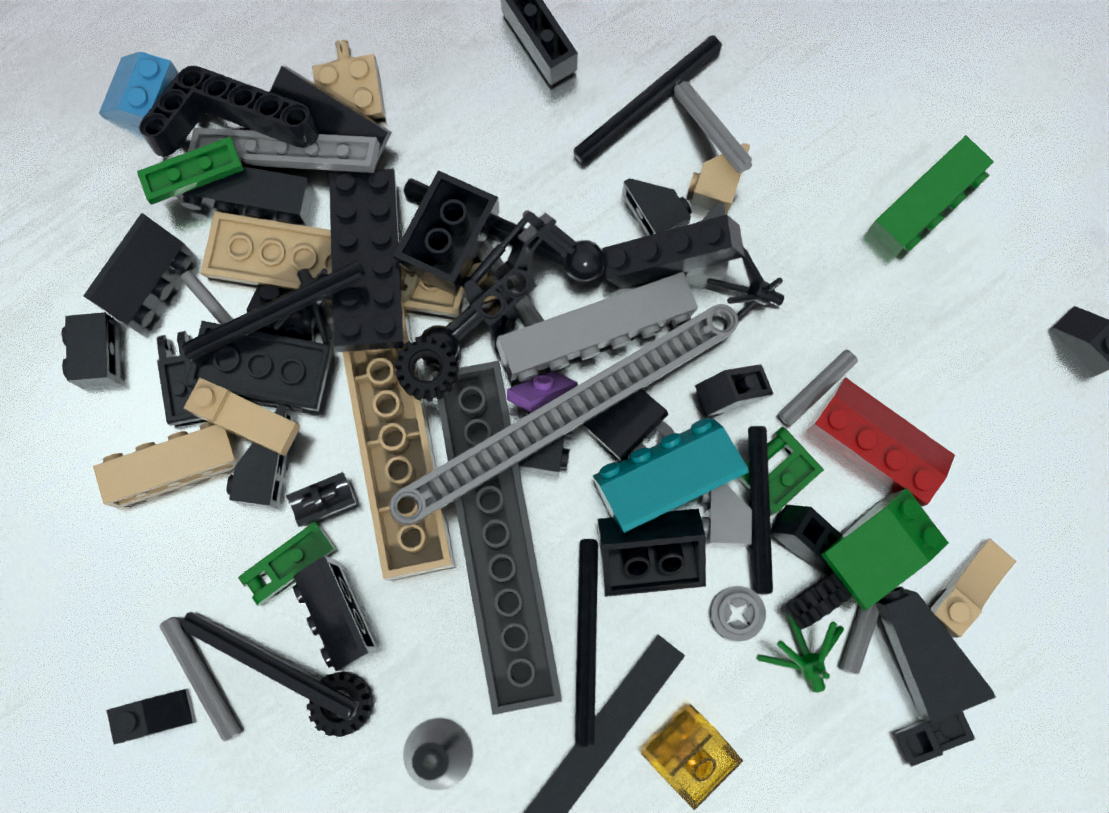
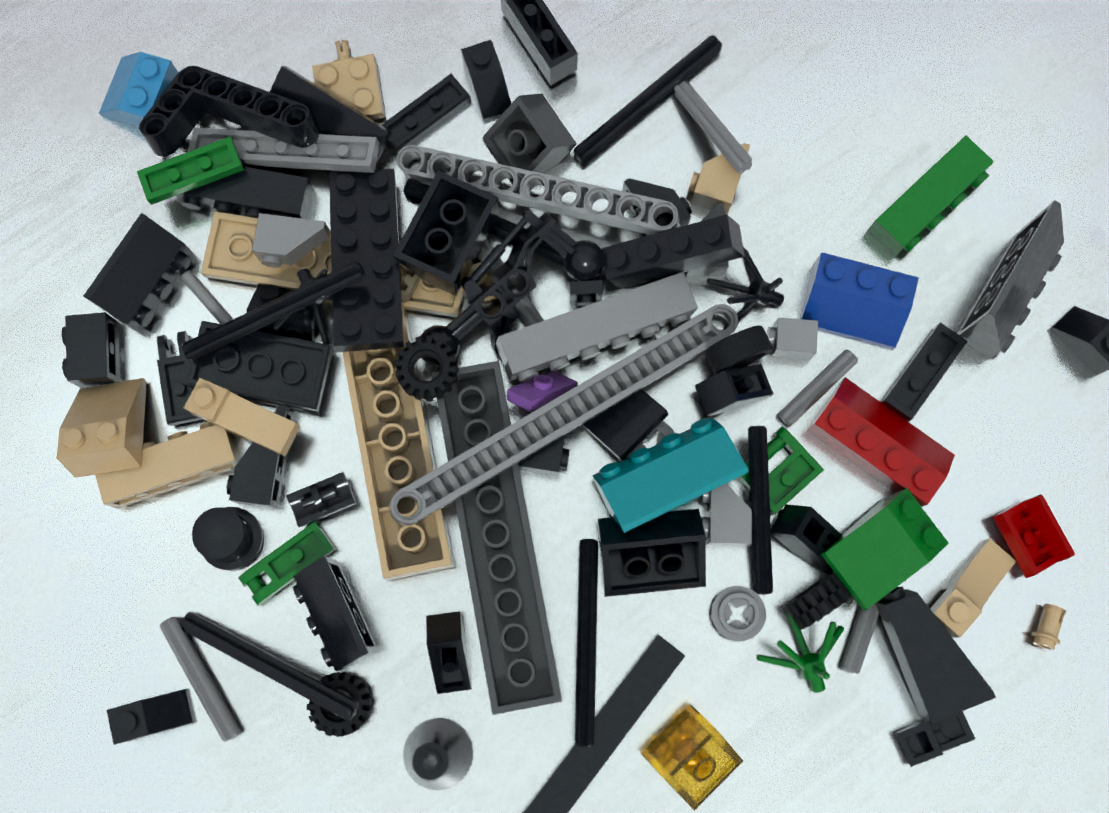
none -> tan slope [56,378,146,478]
none -> black piece [192,507,263,570]
none -> light grey slope [252,213,331,268]
none -> black tile [382,73,471,157]
none -> light grey beam [396,145,680,235]
none -> black slope [426,611,471,694]
none -> black slope [461,40,511,122]
none -> dark grey slope [482,93,577,183]
none -> black plate [569,280,603,306]
none -> black tyre [705,325,773,375]
none -> light grey brick [767,317,818,360]
none -> blue slope [800,252,919,349]
none -> black plate [882,322,968,422]
none -> dark grey slope [958,200,1064,358]
none -> red bracket [993,494,1075,578]
none -> tan pin [1032,604,1067,650]

